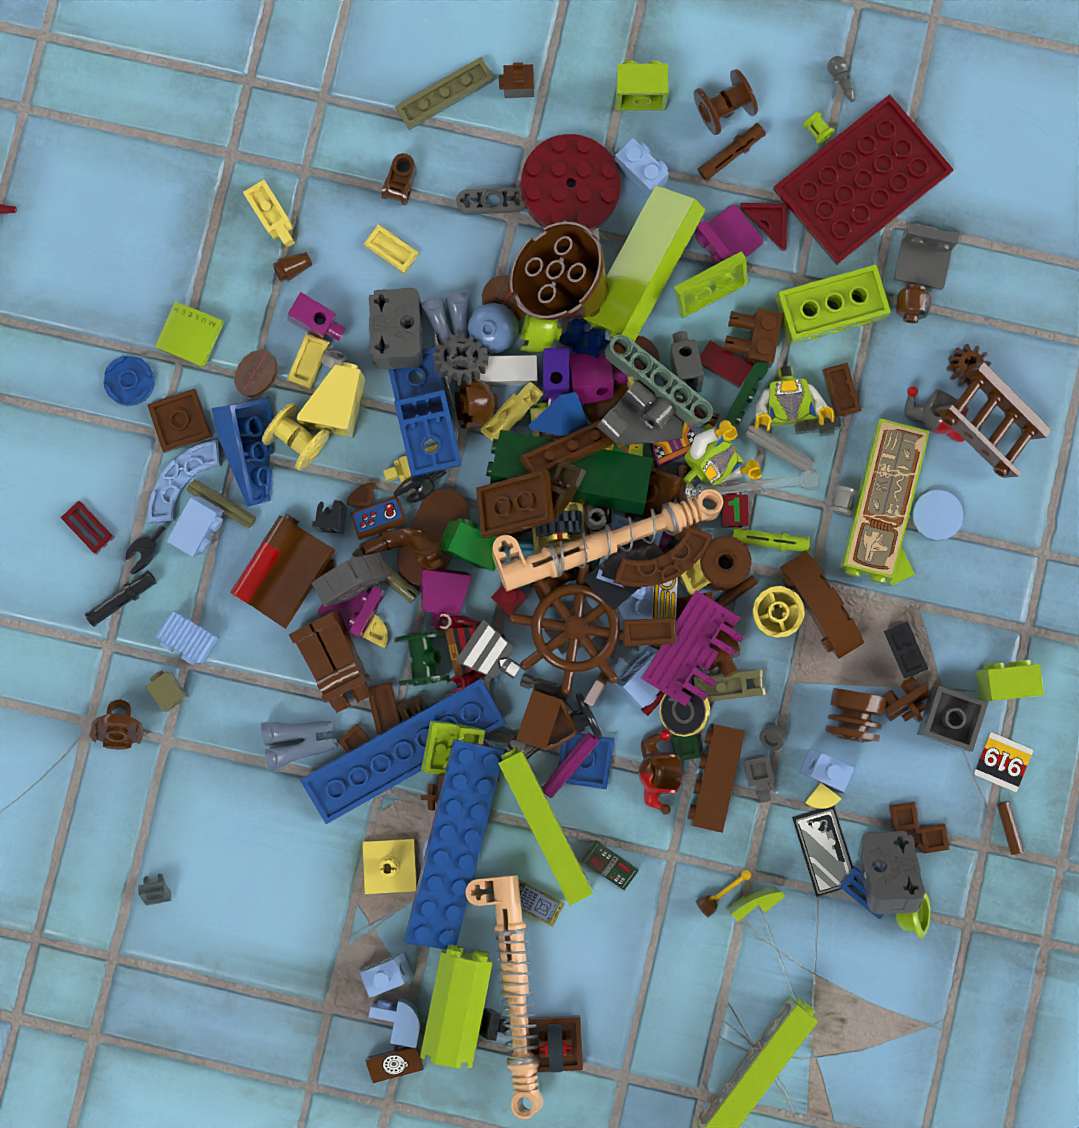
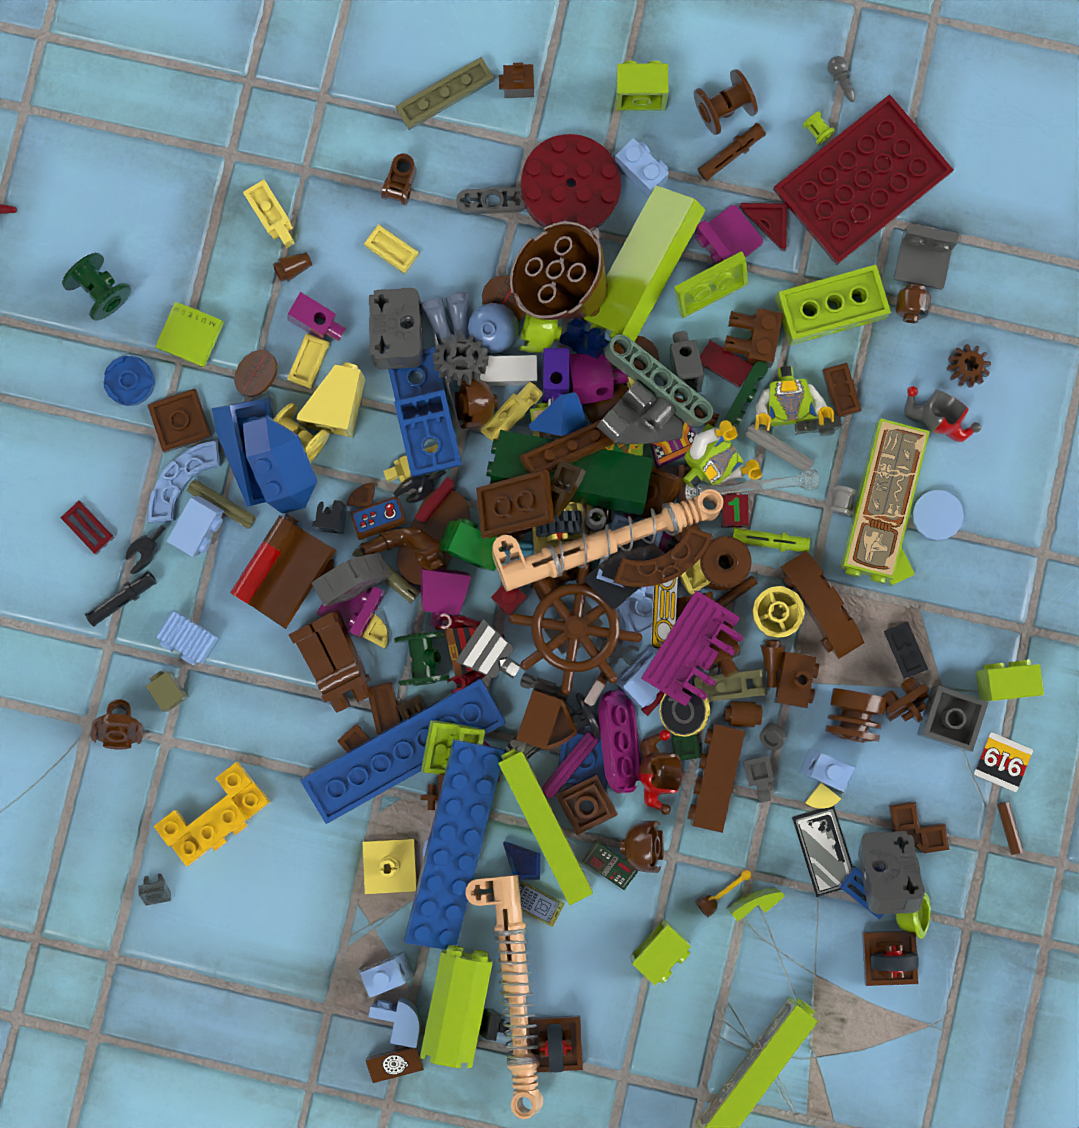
sand blue piece [261,721,338,772] -> none
light grey tile [321,350,348,368] -> none
reddish brown tile [622,617,677,647] -> none
fence [936,362,1052,478] -> none
none -> dark green hose [62,252,131,321]
none -> yellow bracket [153,762,271,867]
none -> blue wedge [243,415,318,514]
none -> dark red tile [415,477,456,524]
none -> clear blue piece [503,841,540,880]
none -> reddish brown piece [555,774,618,835]
none -> magenta tile [598,689,641,794]
none -> reddish brown cylinder [620,820,664,873]
none -> lime brick [630,919,691,986]
none -> reddish brown brick [724,701,762,728]
none -> reddish brown cone [760,640,786,688]
none -> reddish brown brick [774,652,819,708]
none -> reddish brown plate [862,930,919,986]

